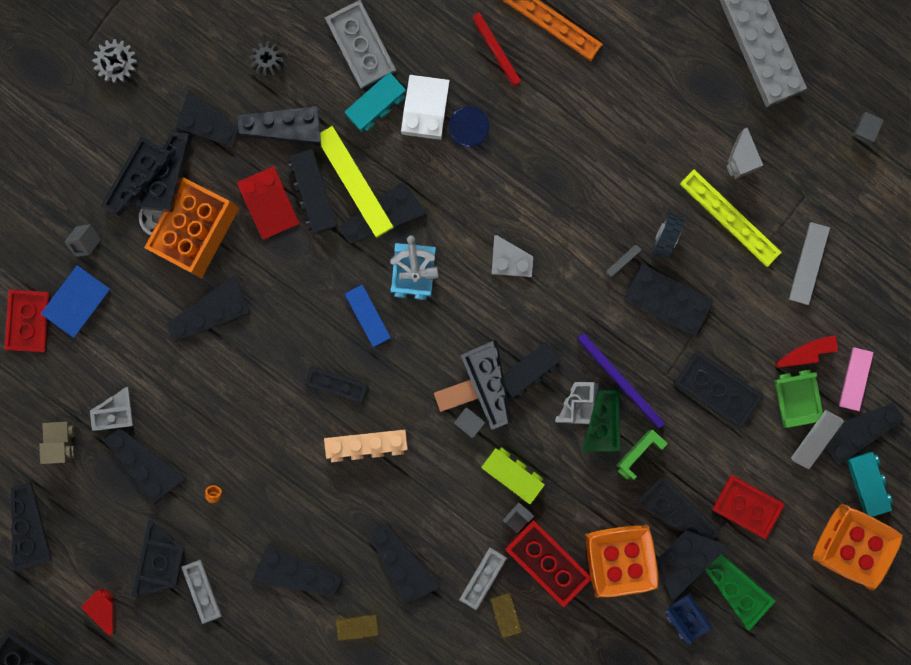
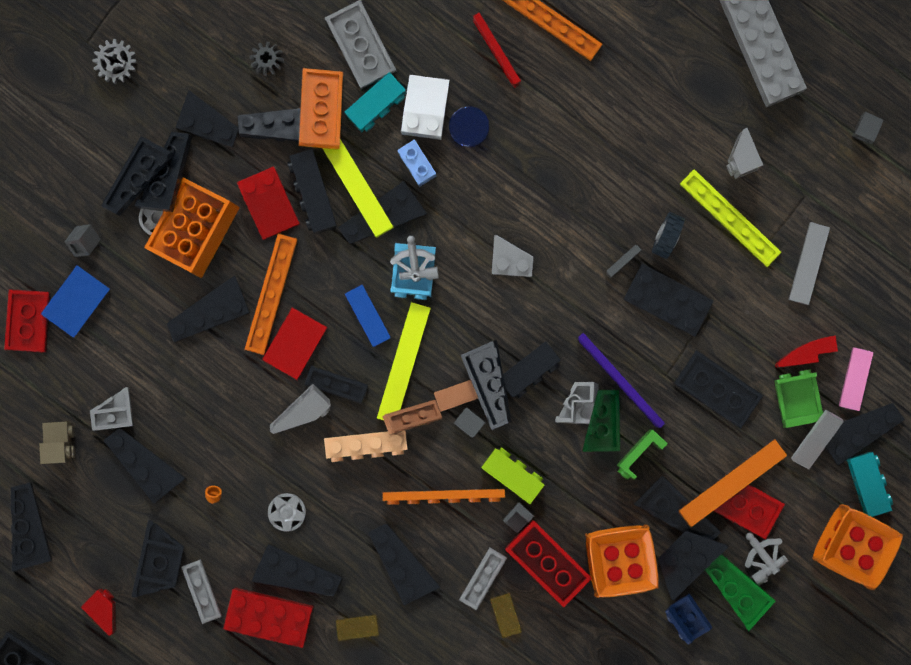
none -> red brick [223,588,314,648]
none -> orange tile [244,234,298,355]
none -> red tile [262,307,328,380]
none -> light grey wheel [268,493,306,531]
none -> light grey slope [270,384,331,434]
none -> orange tile [299,68,343,149]
none -> neon yellow tile [377,302,431,420]
none -> nougat tile [382,400,442,435]
none -> orange plate [383,489,505,505]
none -> light blue brick [397,139,436,187]
none -> orange tile [678,440,787,527]
none -> light grey piece [745,532,789,586]

